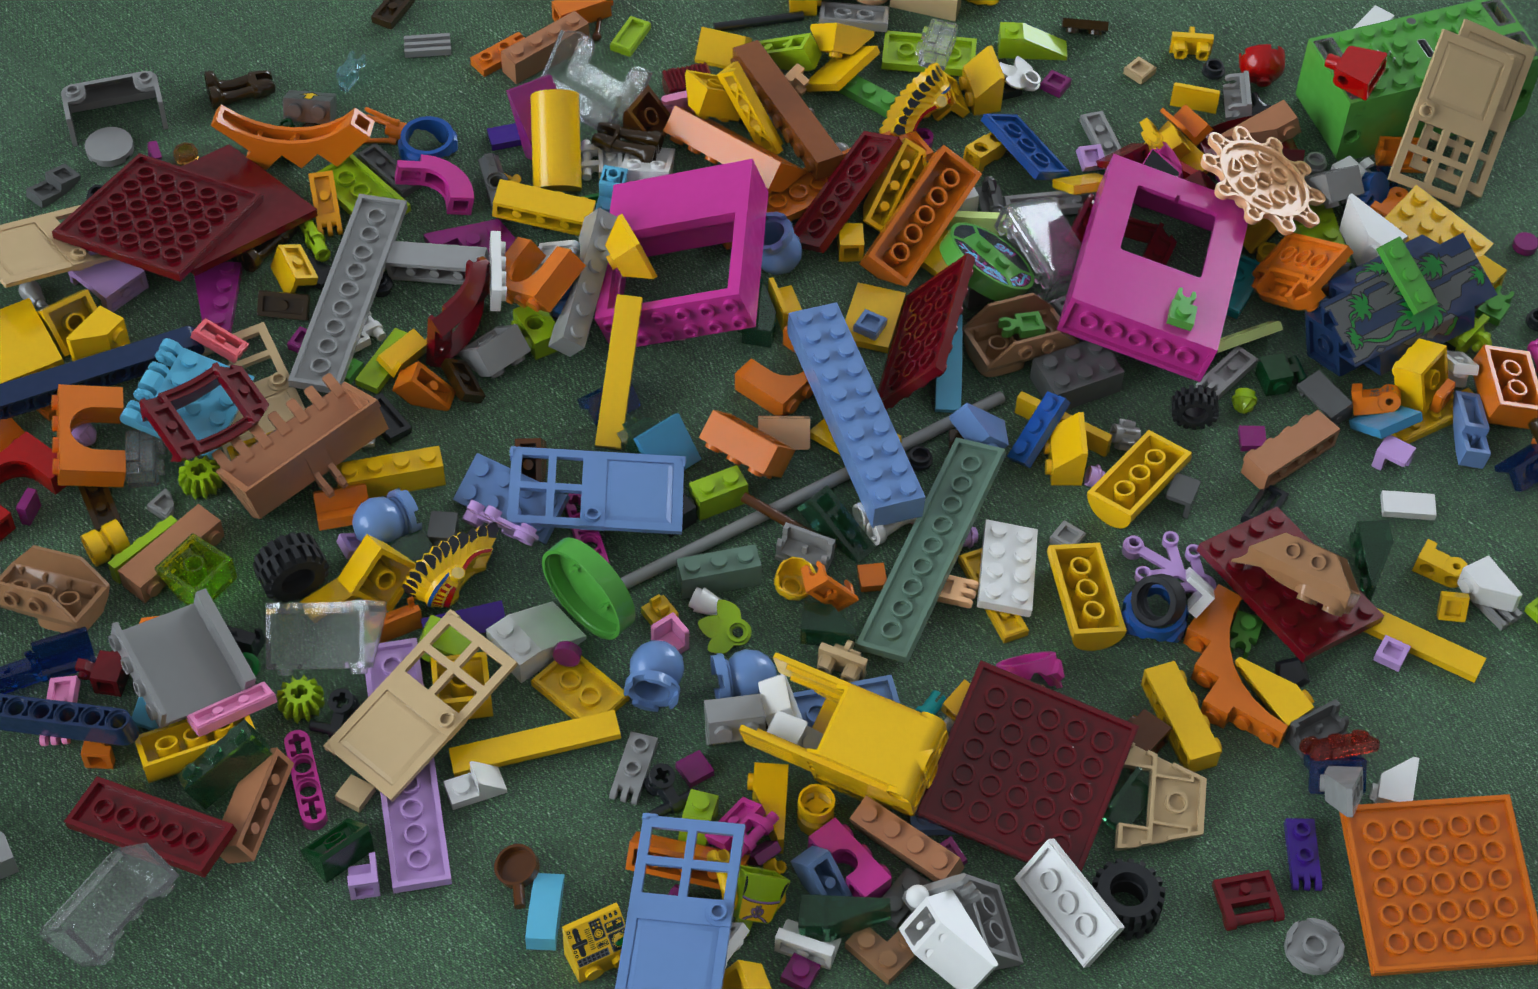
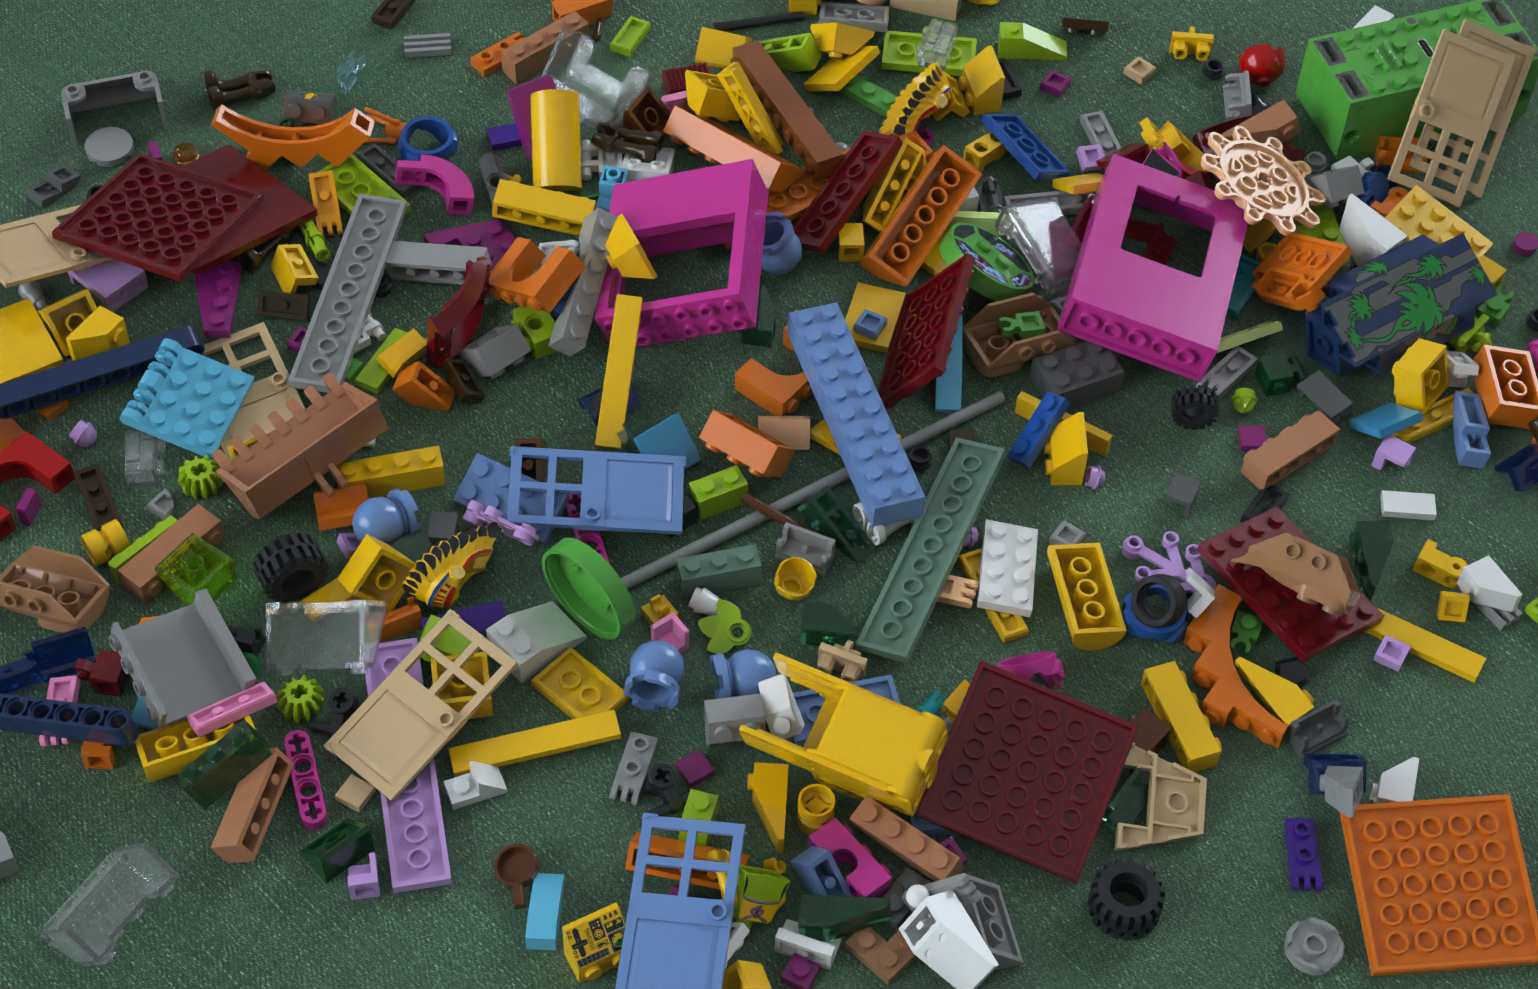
orange arch [51,384,126,487] -> none
dark red plate [64,776,237,878] -> none
dark red wedge [139,362,270,462] -> none
coral tile [190,318,249,364] -> none
black tile [374,393,412,444] -> none
white plate [489,231,507,311] -> none
magenta tile [553,641,582,667] -> none
dark pink plate [705,797,779,858] -> none
magenta tile [746,840,782,866] -> none
white slope [766,711,824,750] -> none
yellow panel [768,277,802,332] -> none
light nougat tile [785,63,810,97] -> none
orange hinge [801,561,859,612] -> none
orange tile [857,563,887,592] -> none
medium blue slope [949,403,1009,448] -> none
white plate [999,56,1041,91] -> none
white tile [1014,838,1125,968] -> none
yellow brick [1087,430,1192,529] -> none
light grey gear [1109,418,1141,451] -> none
orange panel [1160,104,1213,146] -> none
bright green plate [1166,287,1197,331] -> none
yellow panel [1170,82,1220,114] -> none
dark red plate [1212,870,1285,931] -> none
clear red hinge [1299,729,1380,761] -> none
red torso [1324,46,1388,101] -> none
orange leg [1351,383,1401,416] -> none
bright green plate [1376,236,1438,315] -> none
orange tile [1429,378,1456,414] -> none

